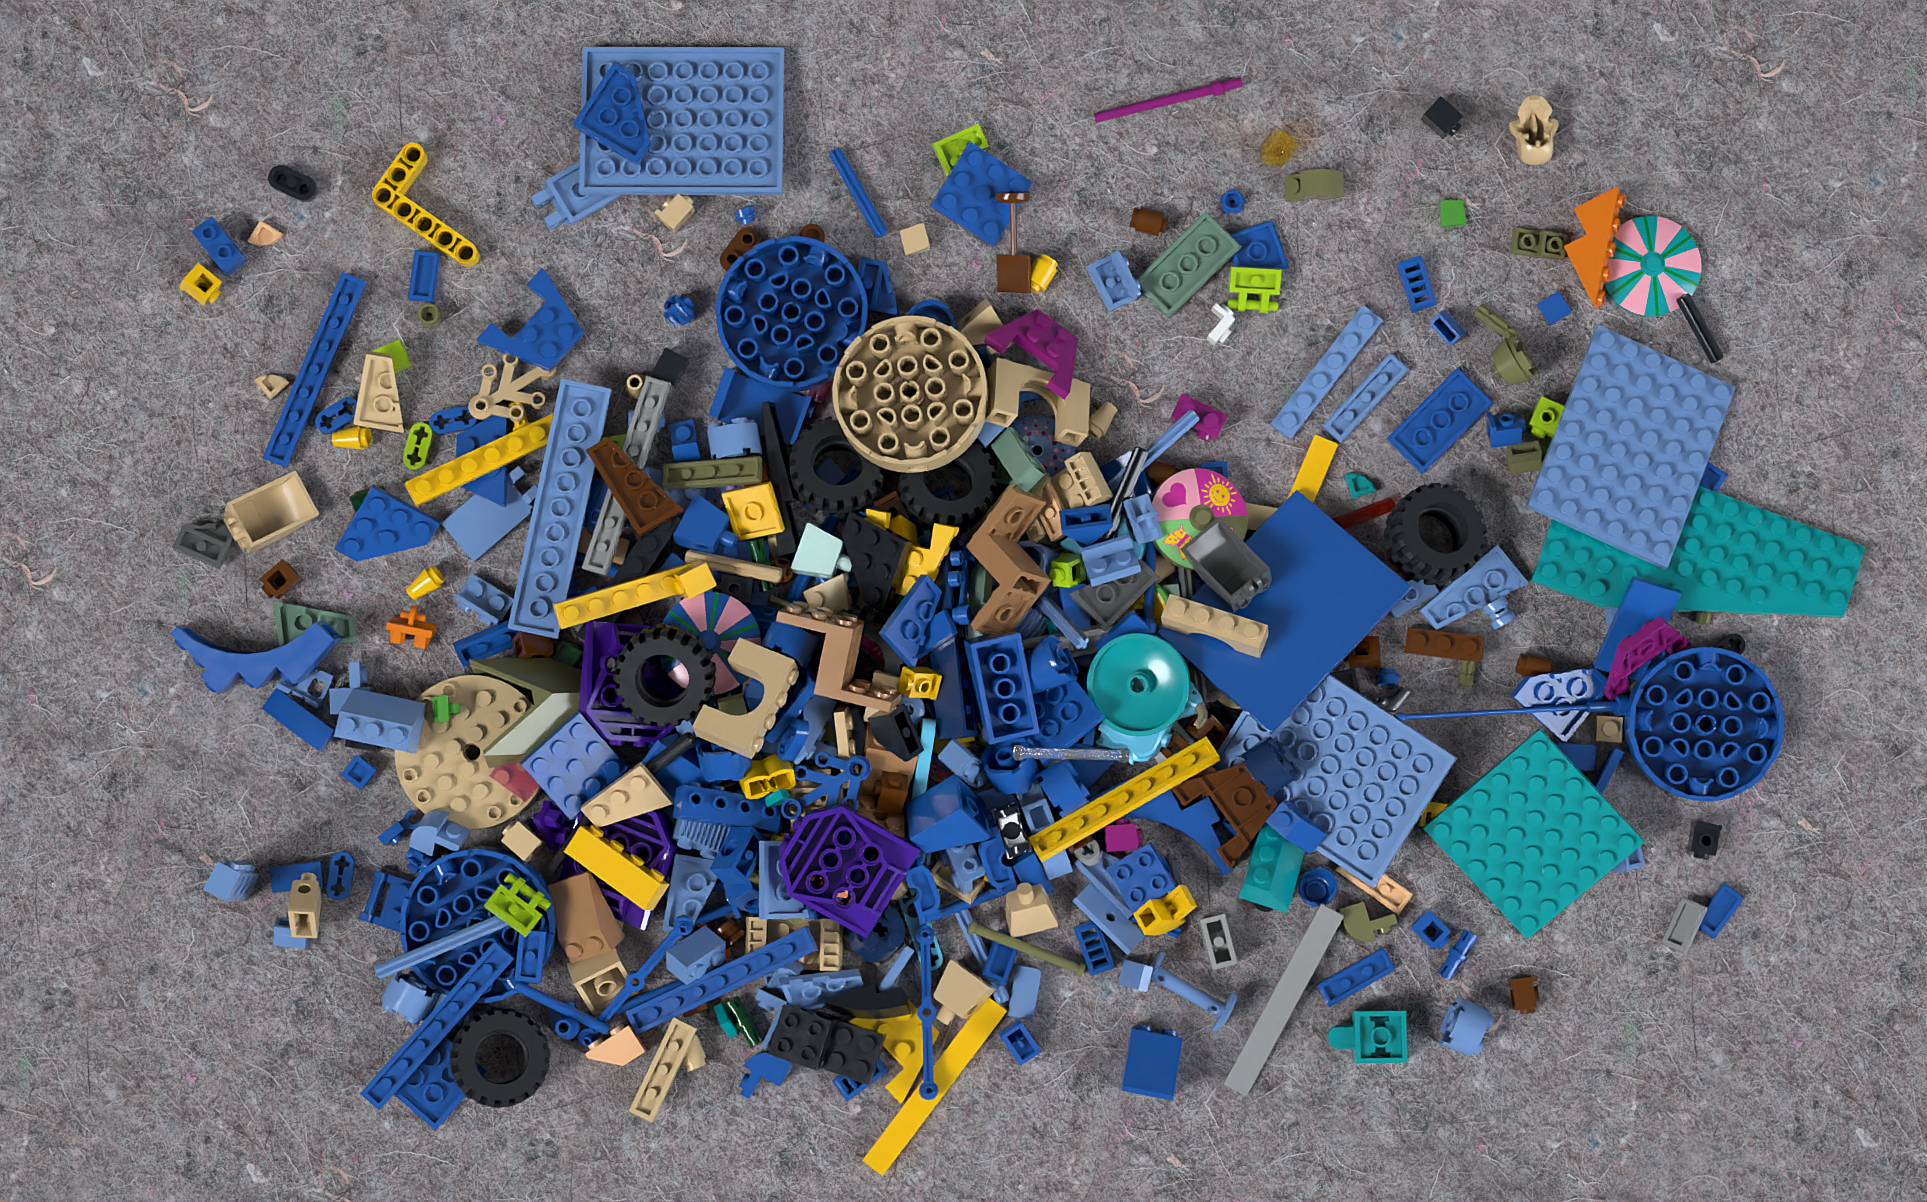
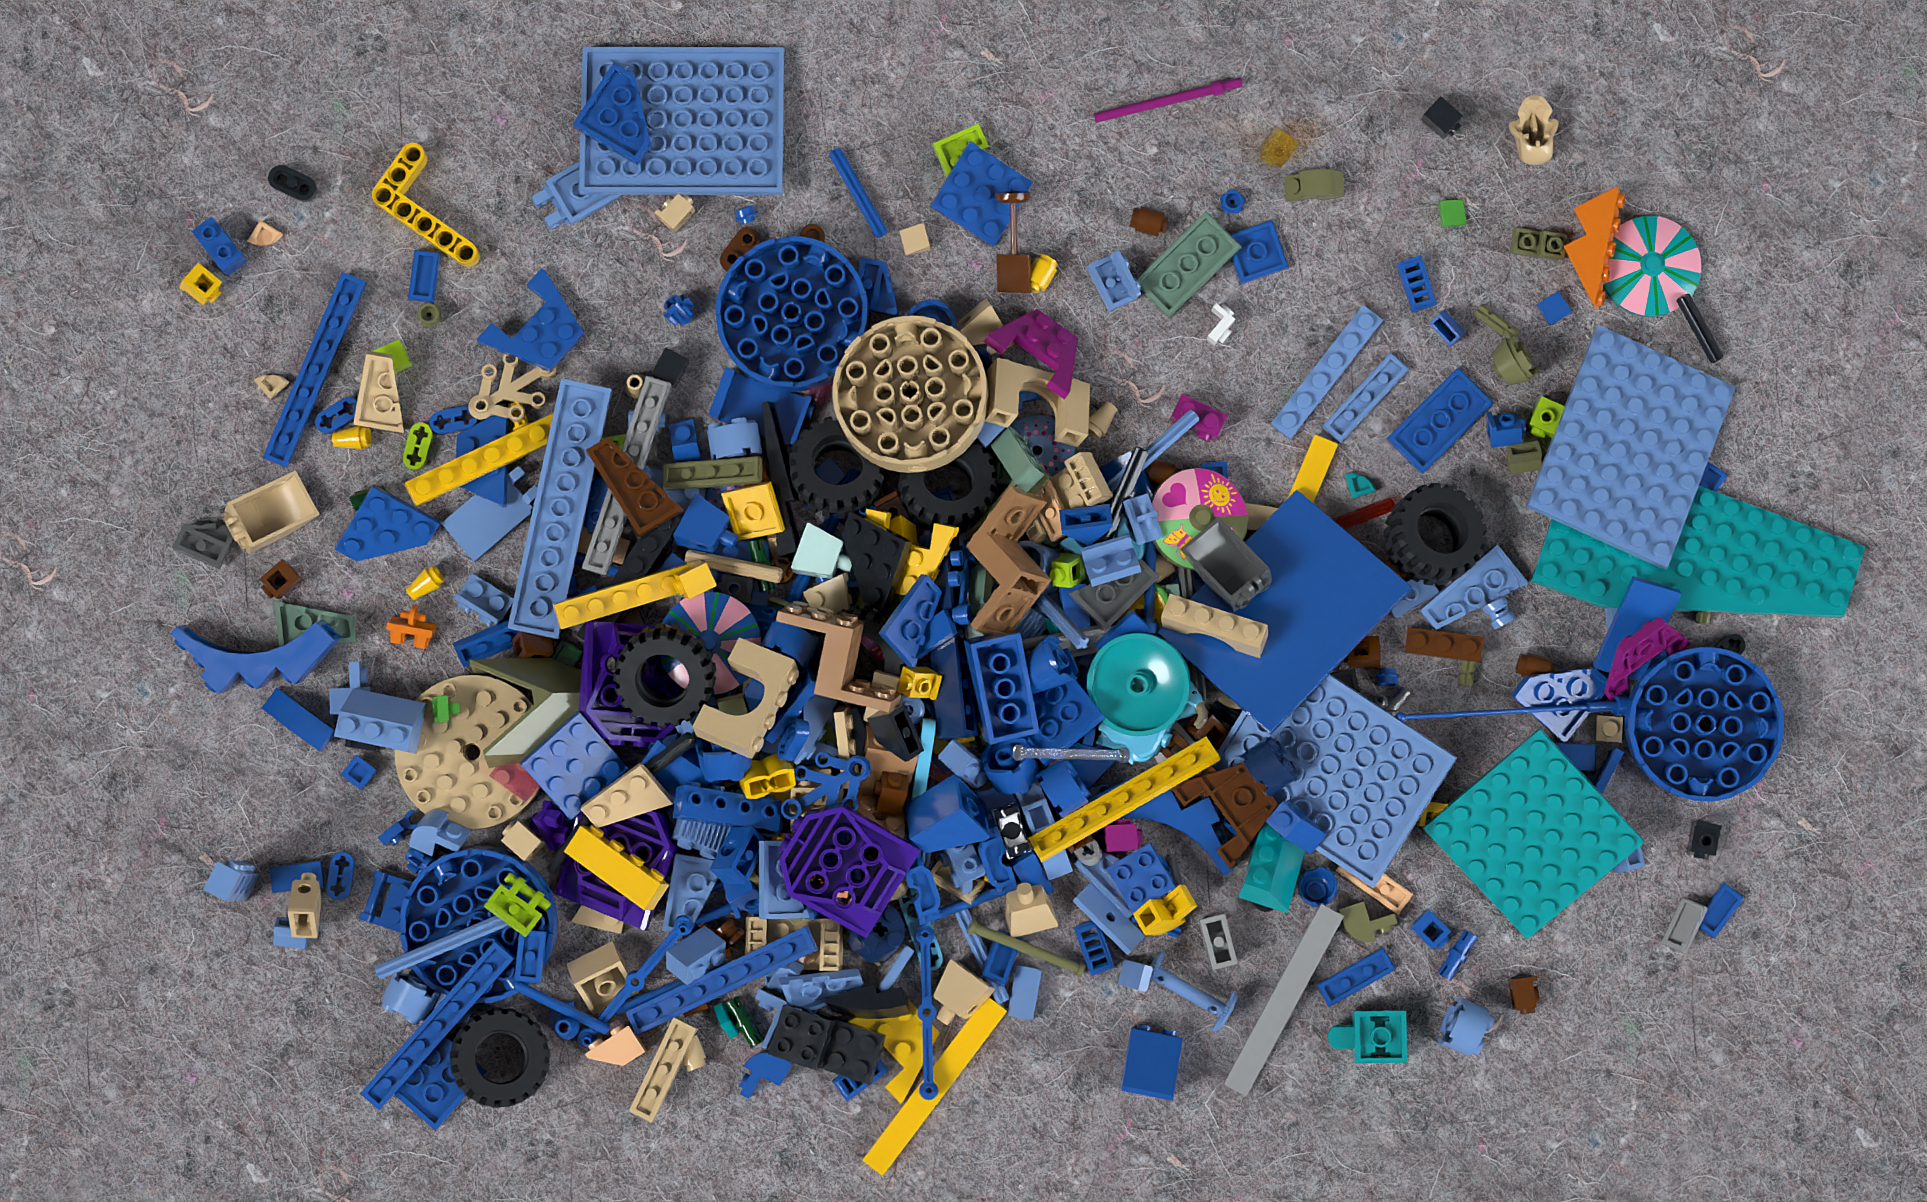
medium blue piece [276,669,335,708] -> none
medium nougat slope [548,870,625,964] -> none
teal tile [765,789,792,807] -> none
blue slope [998,1018,1042,1066] -> none
lime plate [1226,265,1282,313] -> none

